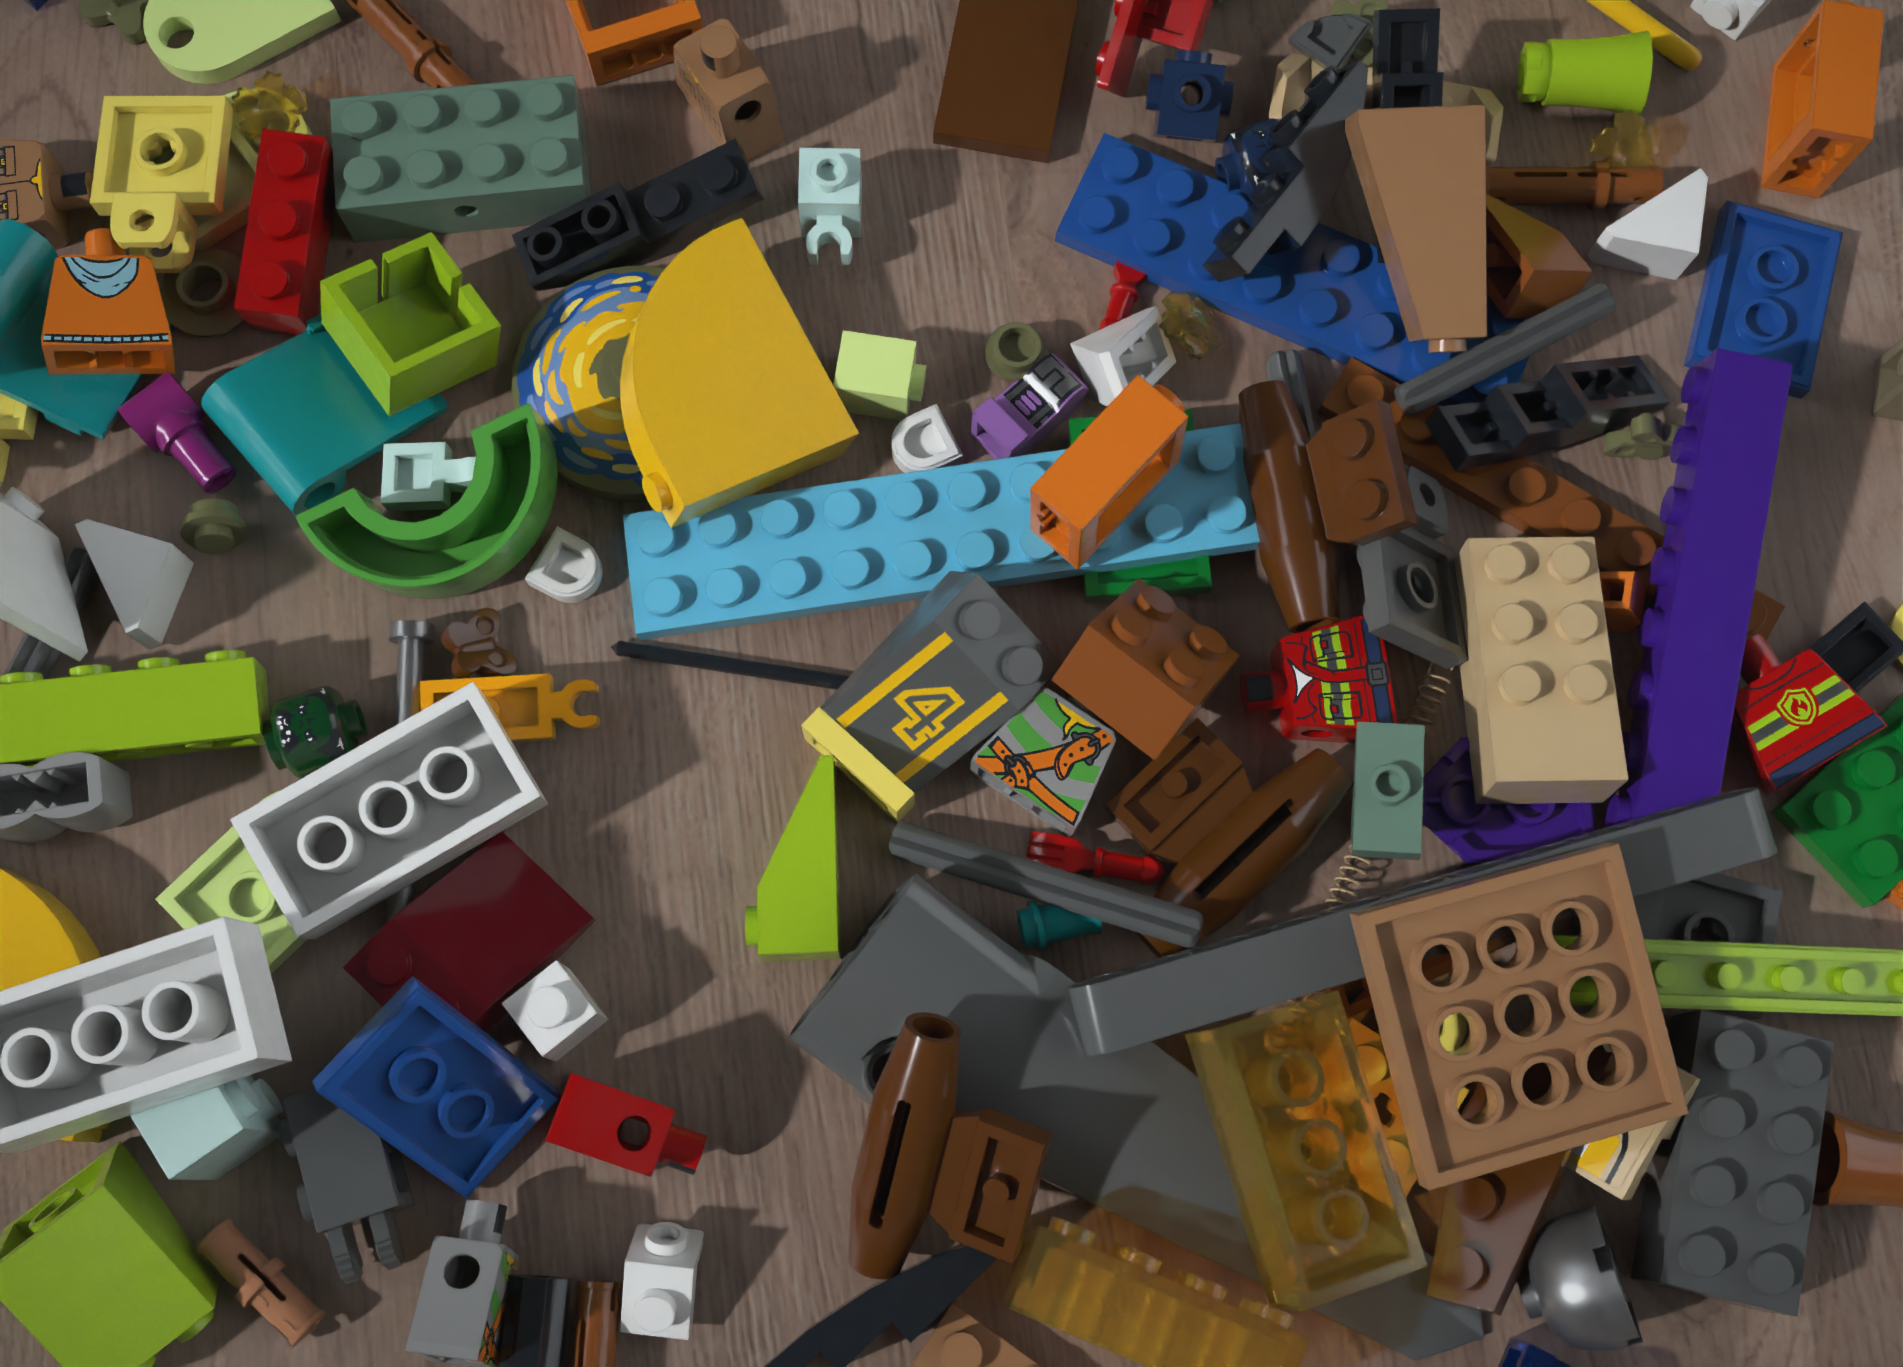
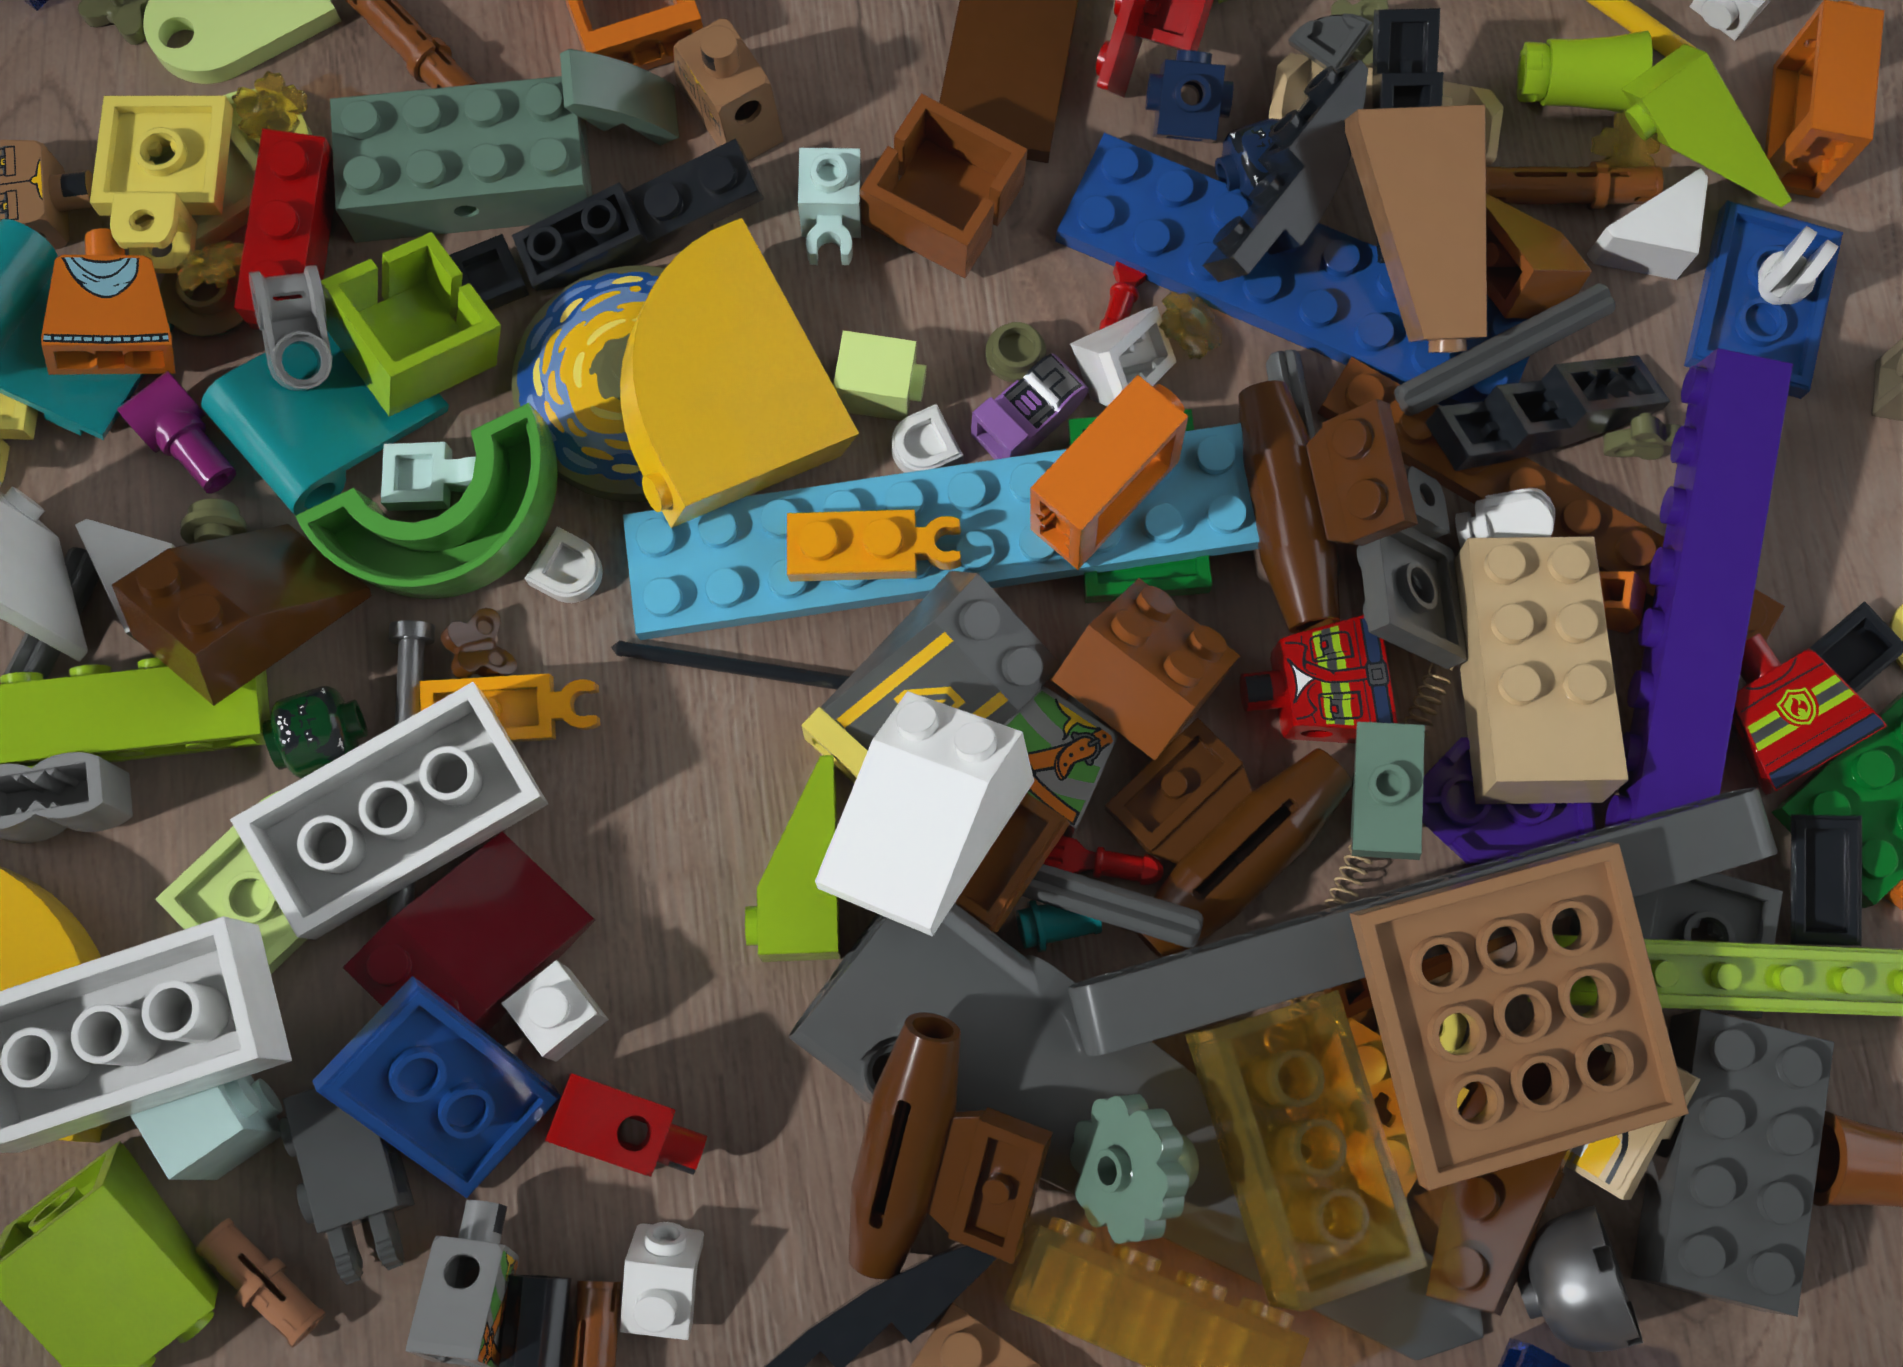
none -> reddish brown slope [112,524,372,706]
none -> clear yellow plant [176,241,244,291]
none -> light grey piece [249,265,332,391]
none -> black plate [449,234,529,311]
none -> sand green slope [560,49,679,146]
none -> light orange plate [787,509,961,582]
none -> white slope [815,691,1034,936]
none -> dark orange piece [860,93,1028,278]
none -> dark orange tile [955,793,1071,933]
none -> sand green plant [1070,1094,1199,1244]
none -> white arm [1455,488,1555,548]
none -> lime slope [1621,44,1792,208]
none -> white arm [1758,226,1839,305]
none -> black tile [1790,814,1862,946]

